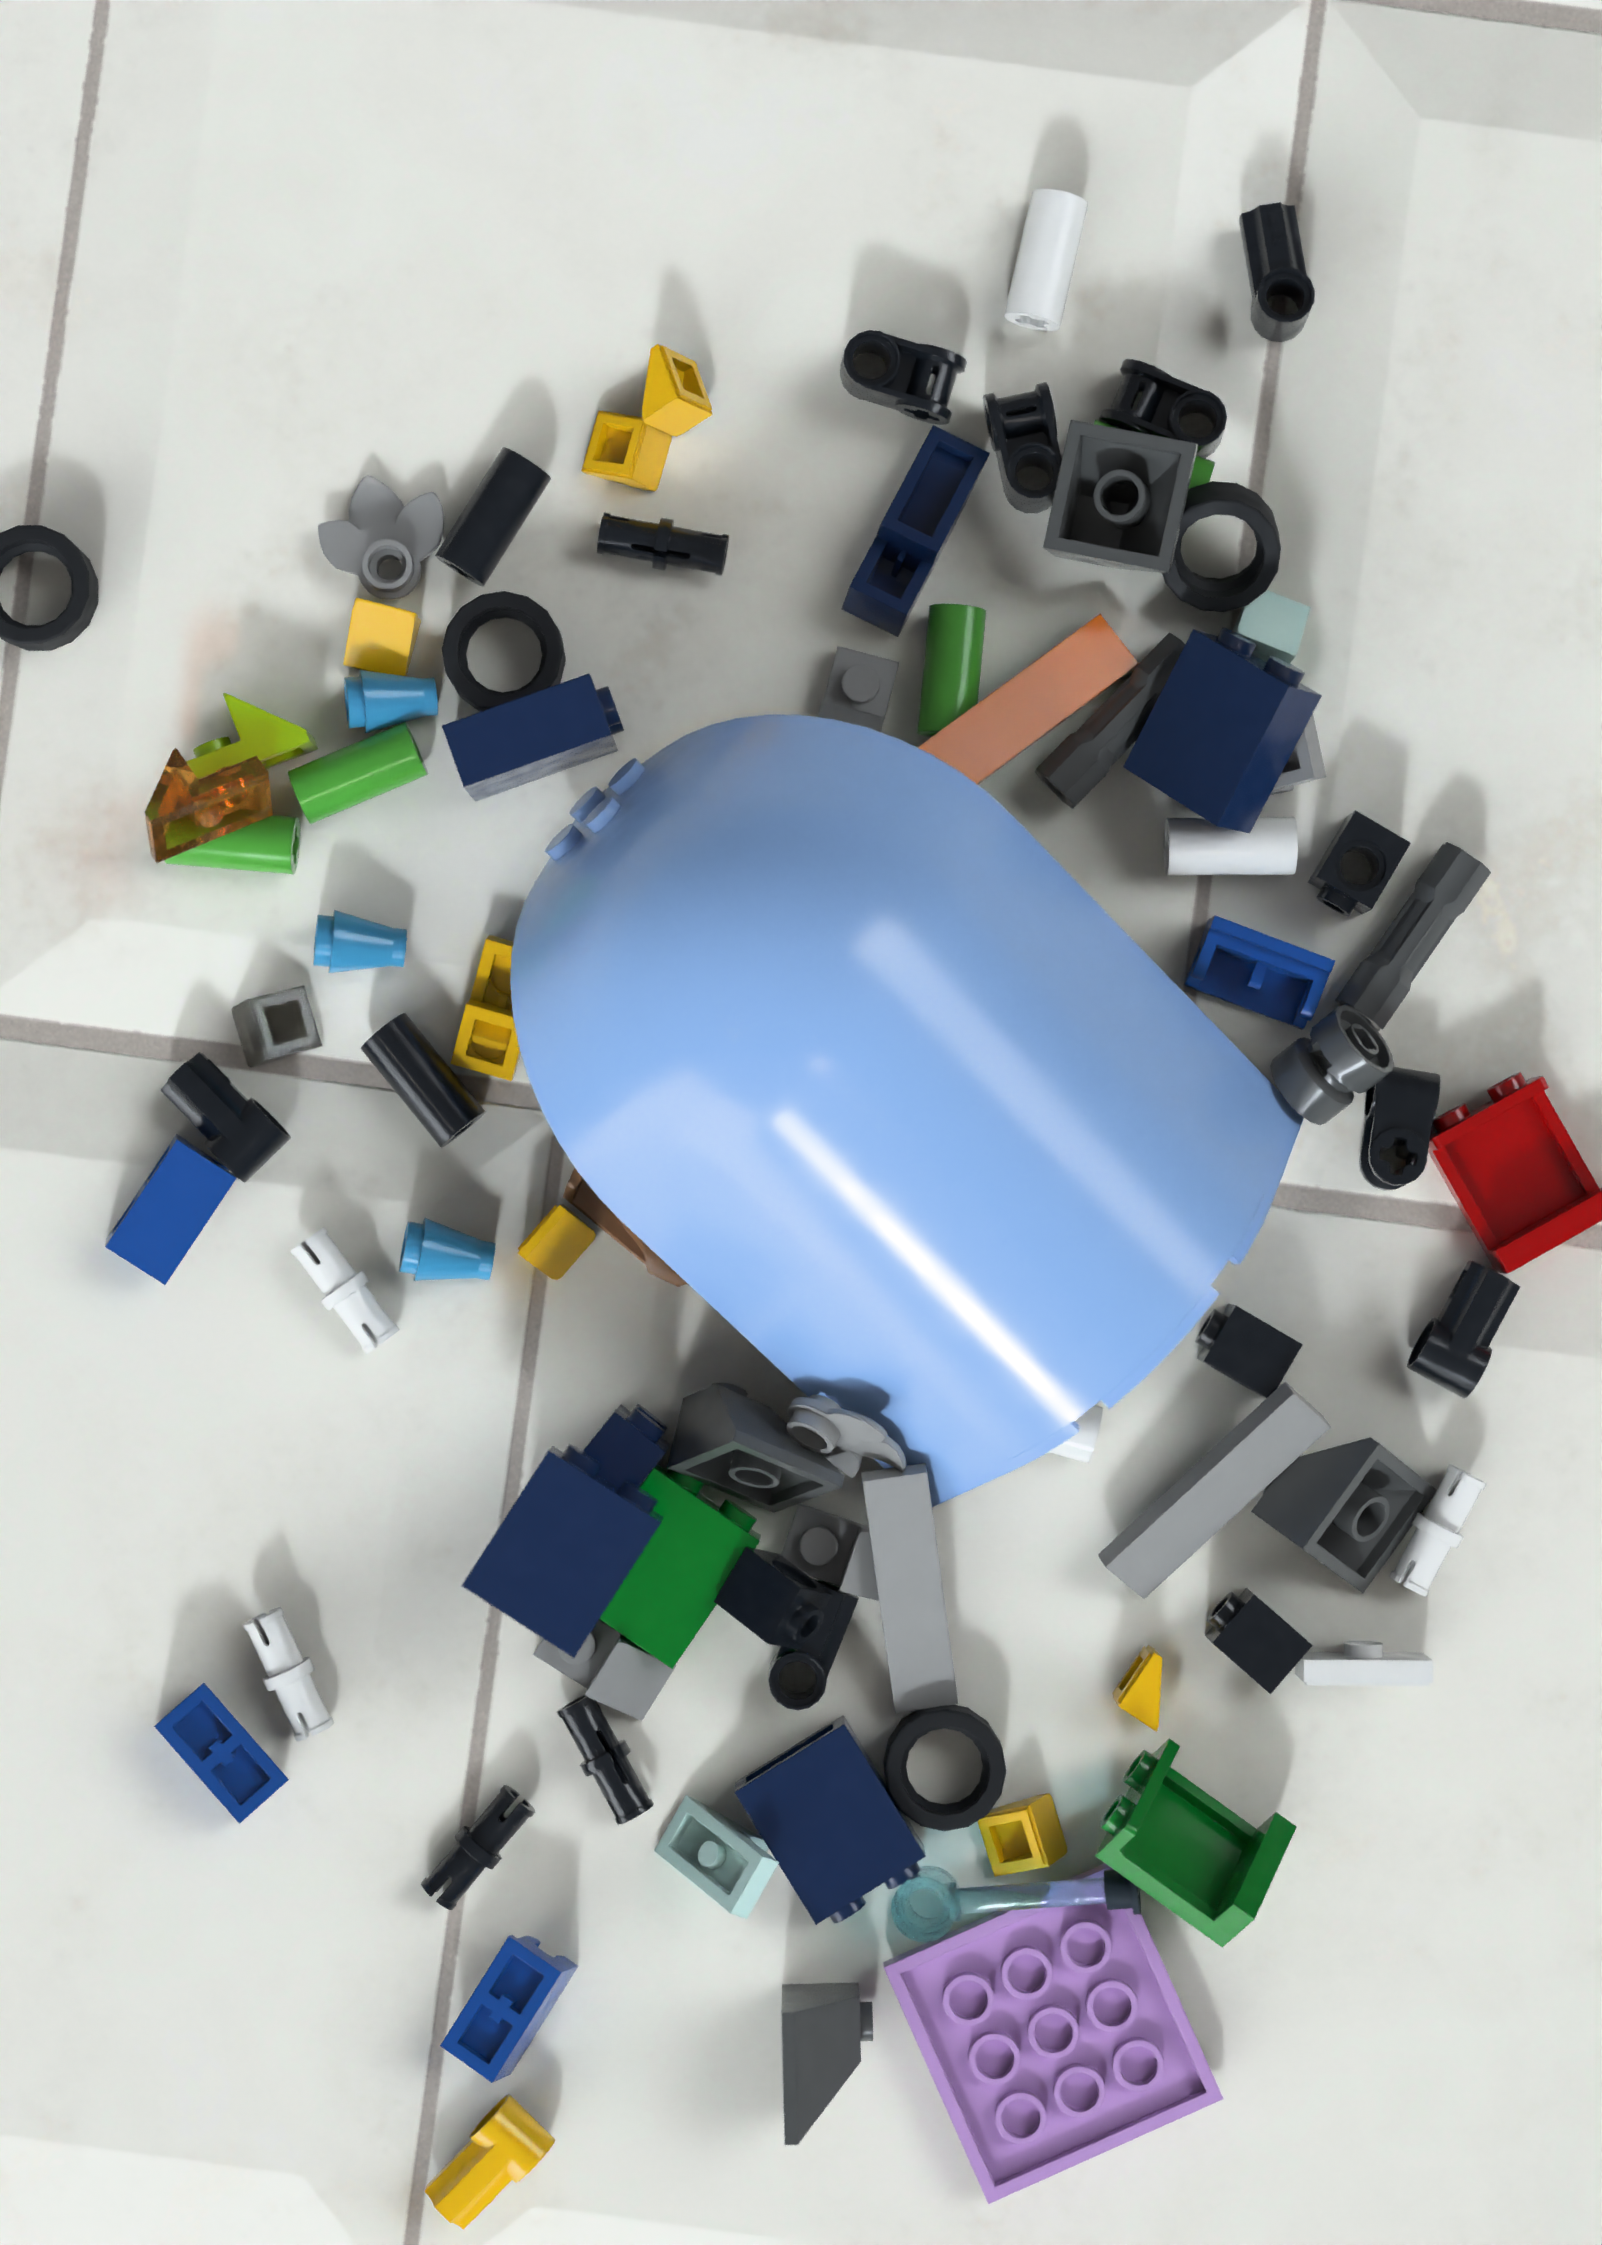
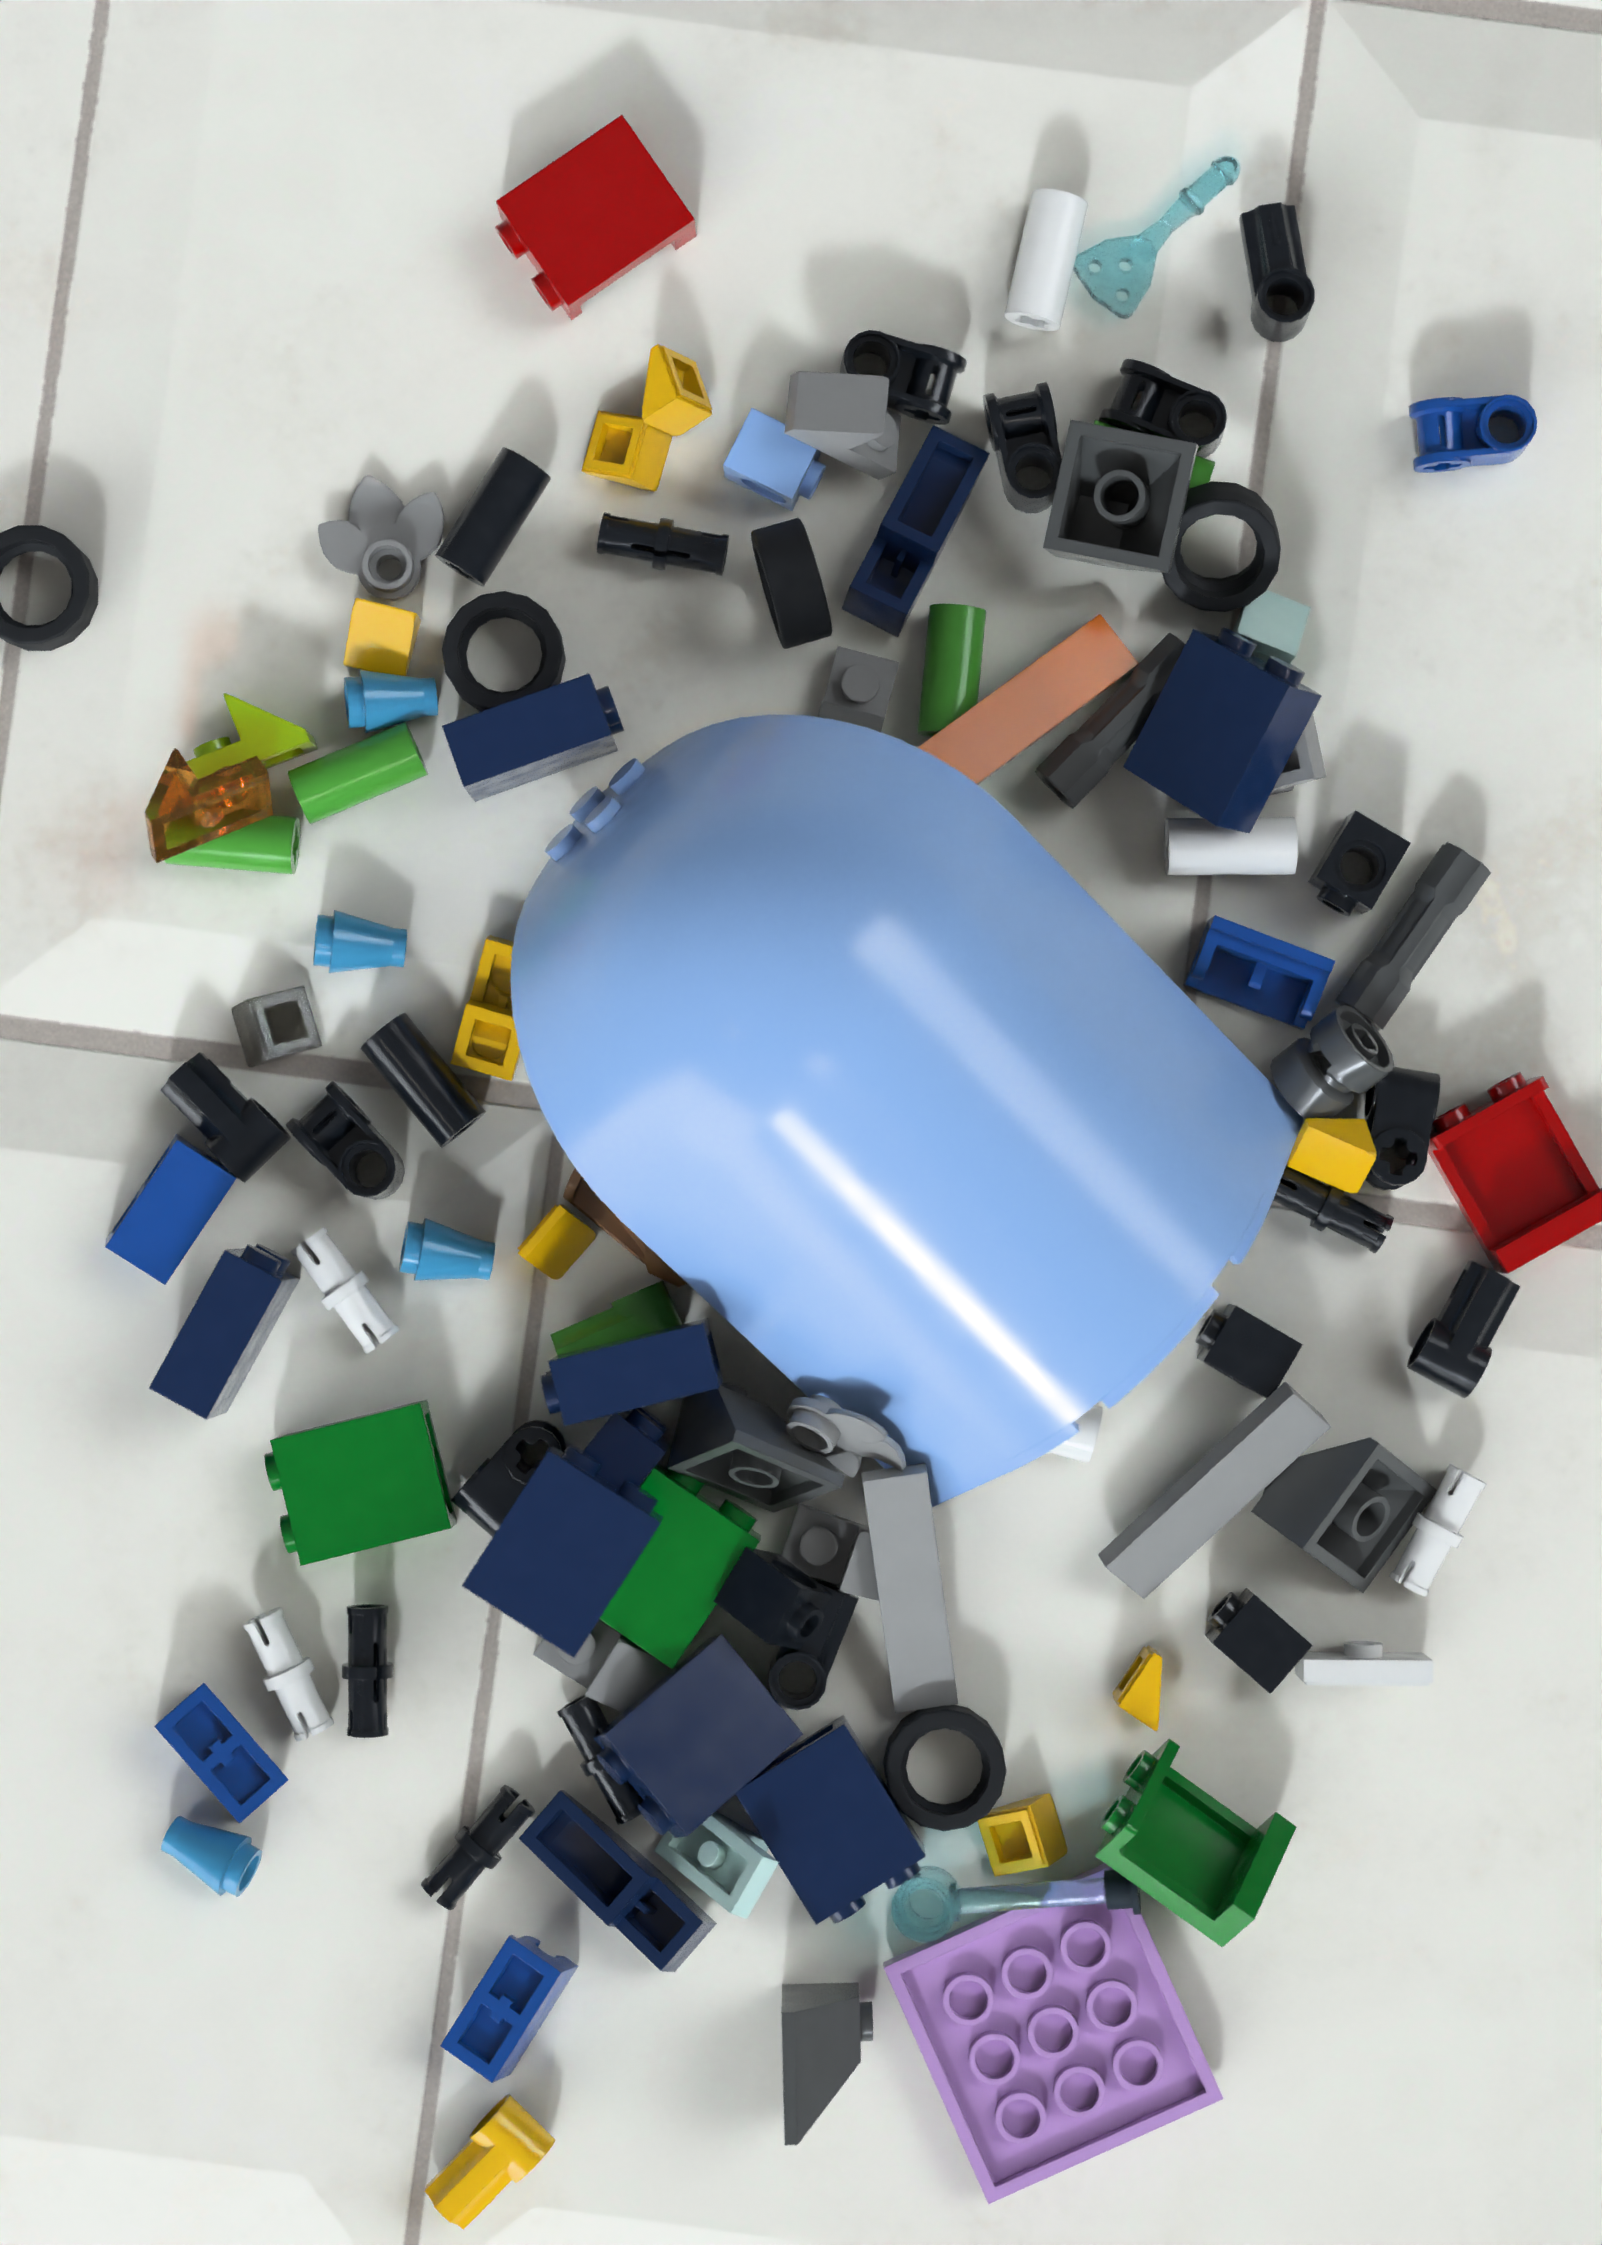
none -> dark blue brick [149,1244,300,1420]
none -> dark azure cone [161,1816,262,1897]
none -> green brick [264,1400,457,1566]
none -> black piece [286,1081,405,1200]
none -> black pin [342,1604,393,1738]
none -> black piece [451,1420,566,1537]
none -> red panel [495,115,697,320]
none -> dark blue slope [519,1790,717,1972]
none -> dark blue brick [541,1318,724,1426]
none -> bright green piece [550,1280,682,1355]
none -> dark blue brick [593,1634,803,1838]
none -> light blue brick [723,408,826,511]
none -> black tyre [751,518,832,649]
none -> light grey slope [785,371,901,480]
none -> clear light blue piece [1073,155,1241,319]
none -> black pin [1273,1165,1394,1253]
none -> yellow slope [1287,1118,1377,1193]
none -> blue piece [1409,394,1537,473]

